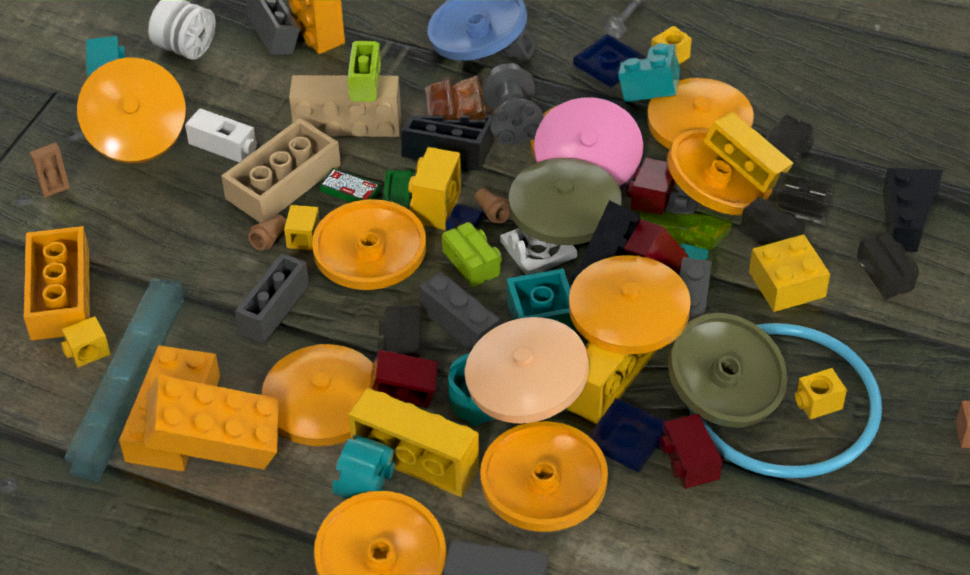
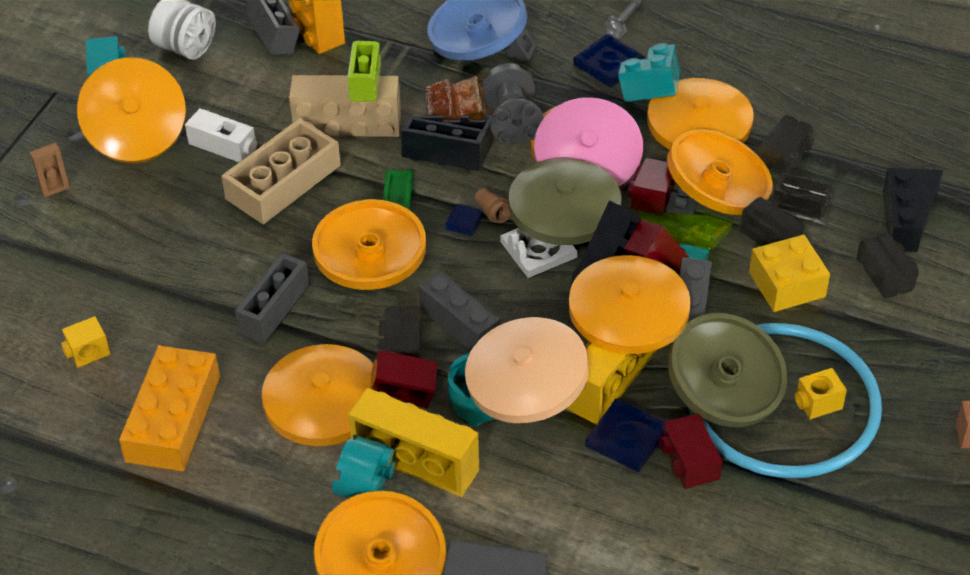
light orange brick [24,226,90,341] -> none
clear light blue tile [64,278,184,483] -> none
light orange brick [143,375,278,470] -> none
medium nougat cone [248,214,286,251] -> none
yellow brick [284,205,320,250] -> none
tile [320,168,381,202] -> none
yellow brick [408,147,461,230] -> none
lime brick [442,222,502,287] -> none
light orange dish [480,421,608,532] -> none
teal brick [507,268,578,334] -> none
yellow brick [651,26,692,64] -> none
yellow brick [703,112,793,193] -> none

